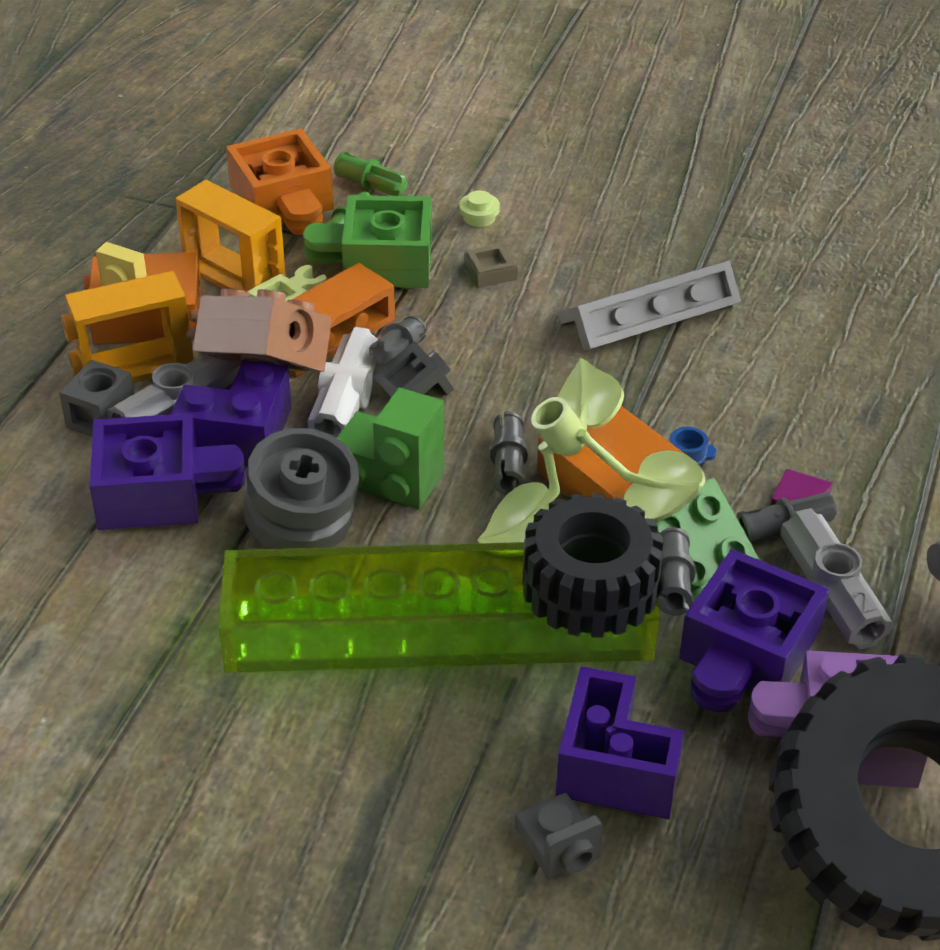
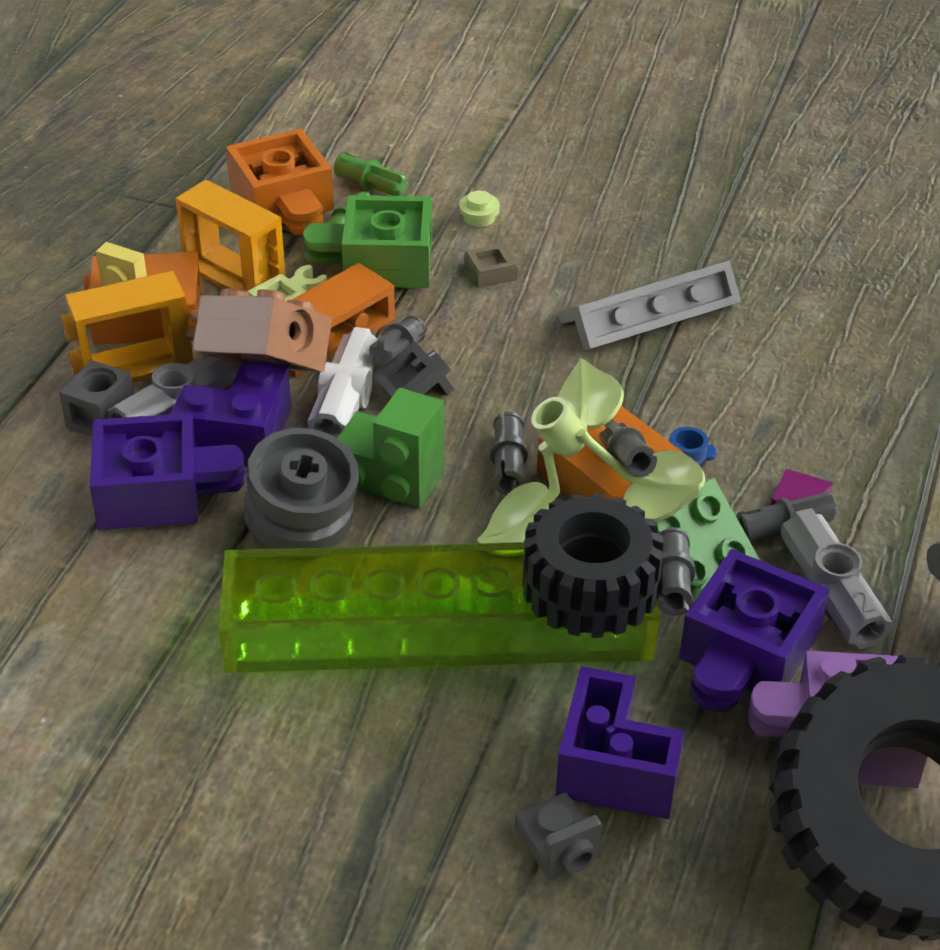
none -> dark grey axle [599,419,657,478]

